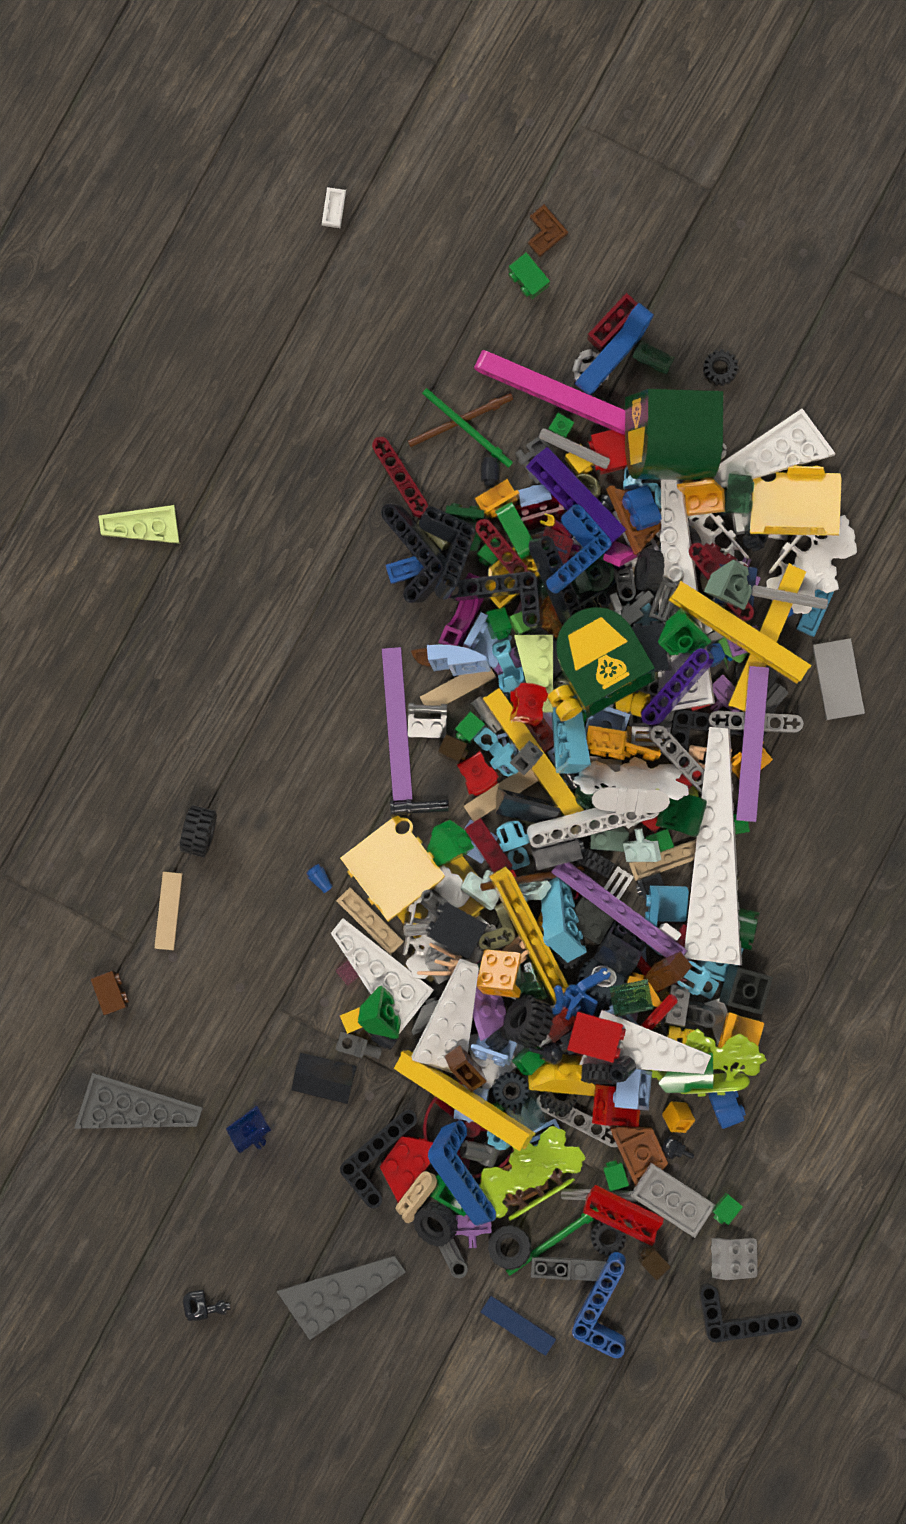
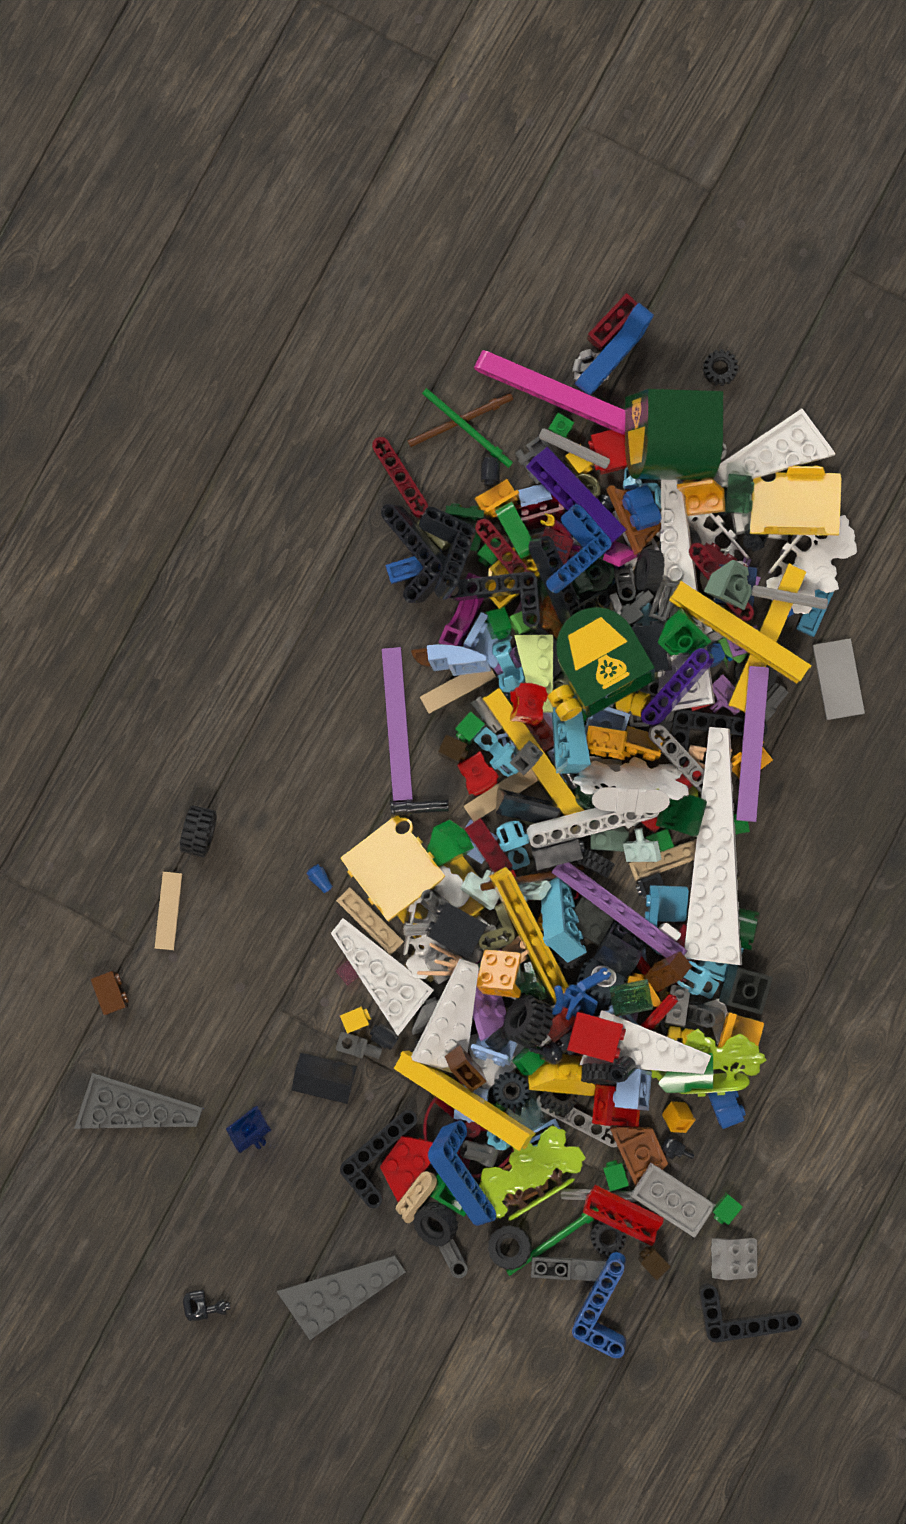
yellowish green wing [99,505,180,544] -> none
white plate [322,187,346,228] -> none
green slope [358,985,401,1039] -> none
plate [408,703,447,738] -> none
medium lavender plate [455,1214,492,1248] -> none
dark blue tile [480,1295,556,1356] -> none
green brick [508,253,550,300] -> none
reddish brown tile [527,205,568,258] -> none
white tile [604,866,634,899] -> none
white tile [631,726,671,747] -> none
clear green bracket [633,341,675,374] -> none
light grey beam [708,711,804,733] -> none

